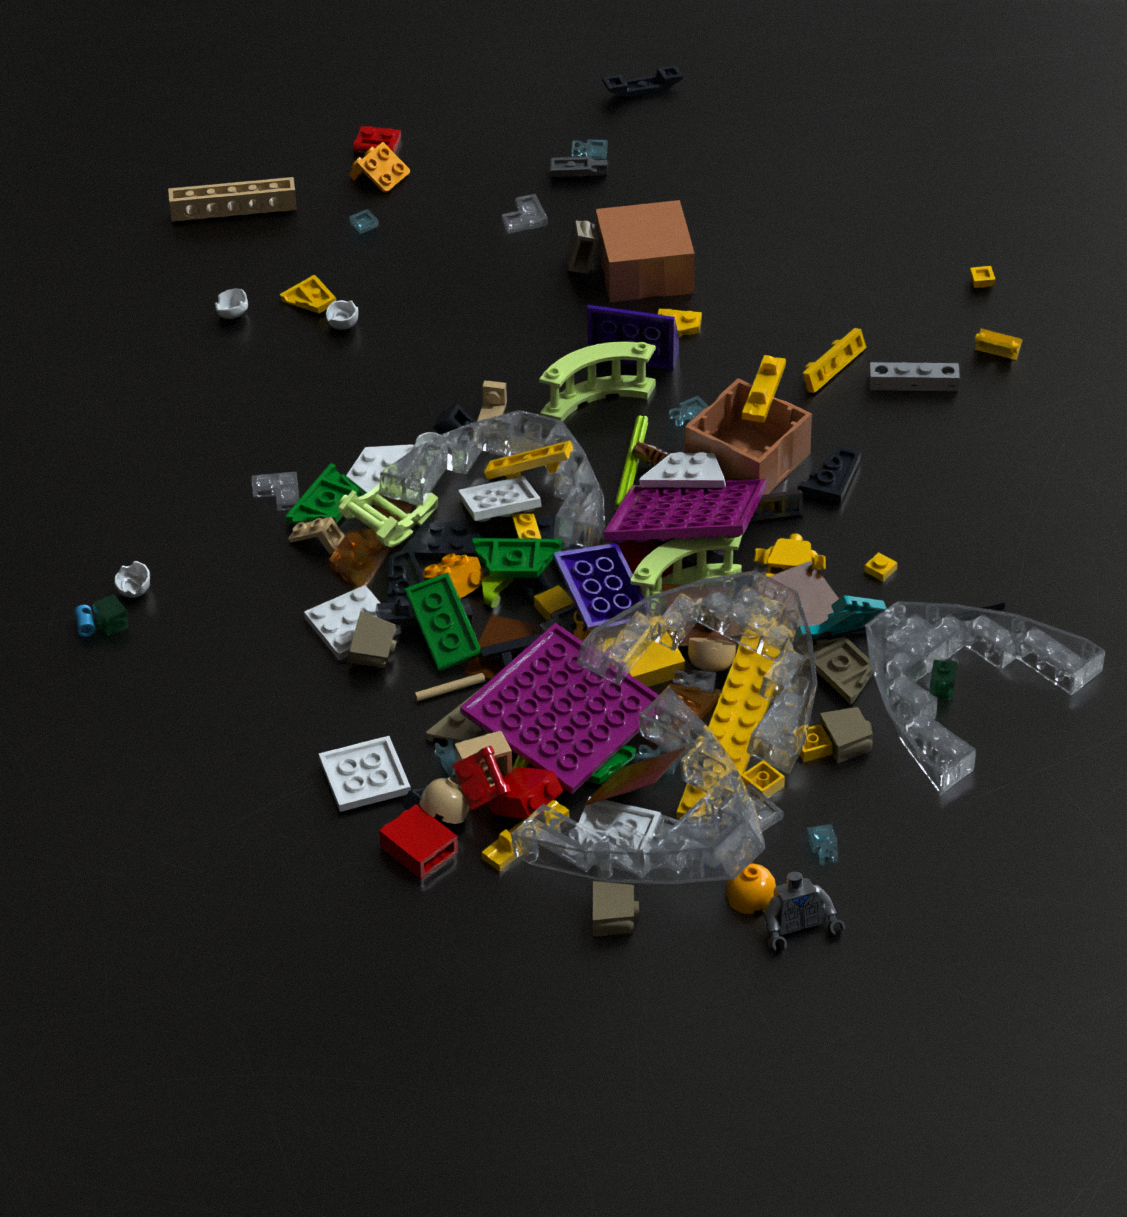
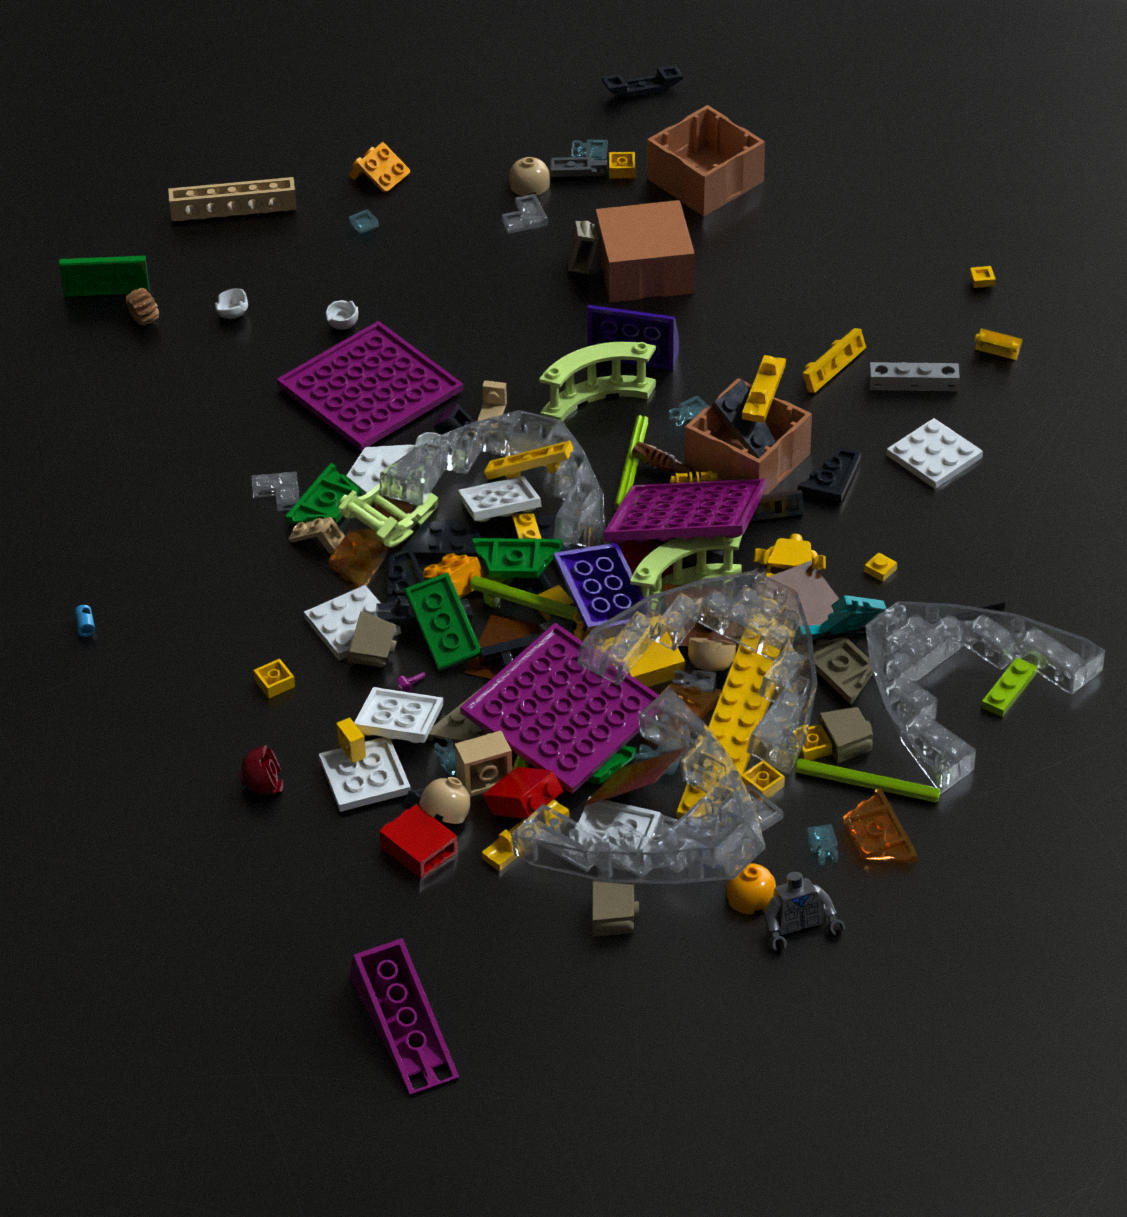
clear green brick [93,594,129,636] -> none
white hair [114,561,150,598] -> none
yellow wing [280,275,337,314] -> none
red plate [353,126,401,154] -> none
tan bar [414,673,485,702] -> none
red plate [452,746,511,810] -> none
white wing [639,452,726,488] -> none
yellow wing [658,309,702,337] -> none
clear green brick [929,659,958,699] -> none
none -> green tile [59,256,150,297]
none -> medium nougat gear [126,288,159,326]
none -> dark red cylinder [239,745,283,796]
none -> yellow piece [253,659,295,698]
none -> magenta plate [277,321,463,451]
none -> yellow piece [336,718,366,763]
none -> magenta piece [349,938,459,1096]
none -> white plate [354,687,443,743]
none -> magenta hand [396,672,426,692]
none -> lime axle [470,576,582,621]
none -> tan cylinder [509,157,550,196]
none -> yellow piece [609,152,635,178]
none -> nougat tile [647,105,765,217]
none -> black wing [711,379,776,459]
none -> lime axle [795,759,940,803]
none -> clear orange wing [843,788,918,863]
none -> white plate [887,418,983,489]
none -> lime plate [981,657,1038,717]

